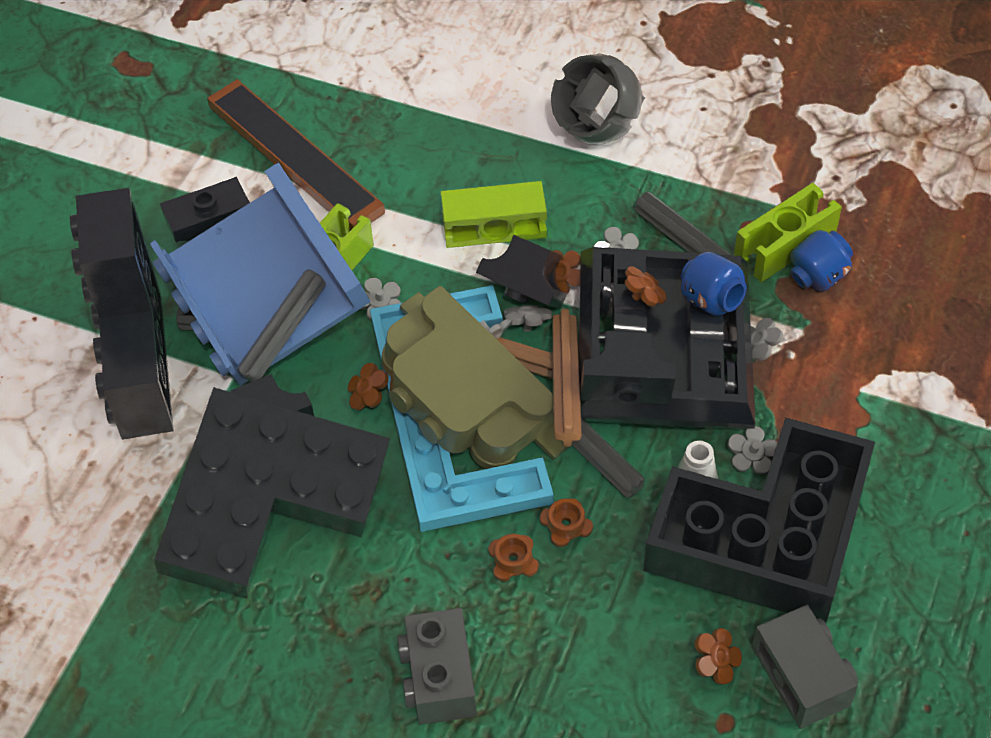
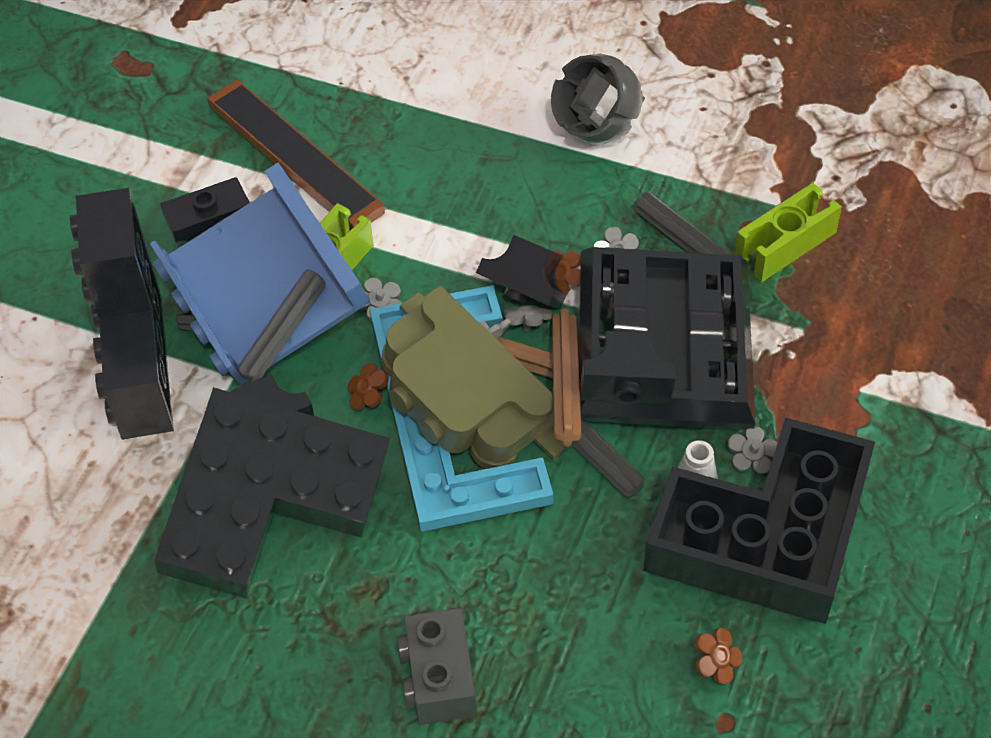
lime piece [441,181,547,248] -> none
dark orange plate [488,534,539,581] -> none
dark orange plate [540,498,593,547] -> none
dark orange plant [625,266,667,306] -> none
blue head [681,252,747,316] -> none
light grey plant [751,318,783,361] -> none
dark grey brick [752,605,858,729] -> none
blue head [790,230,853,292] -> none

